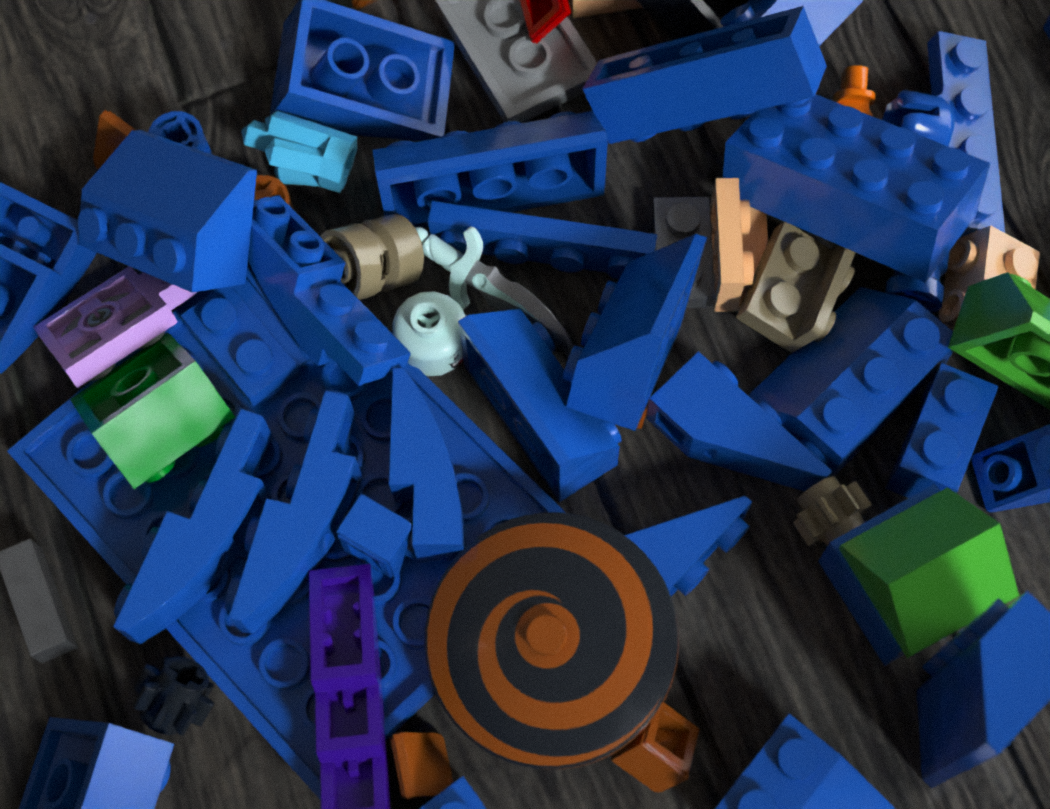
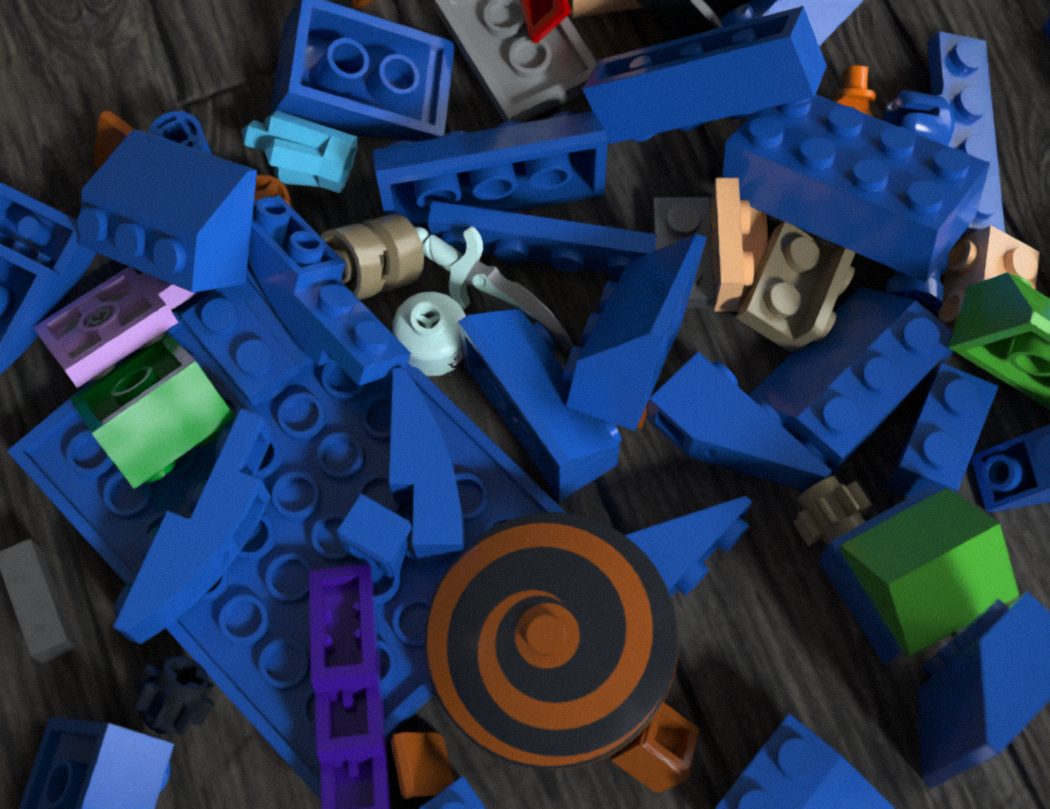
blue slope [225,390,362,634] -> none

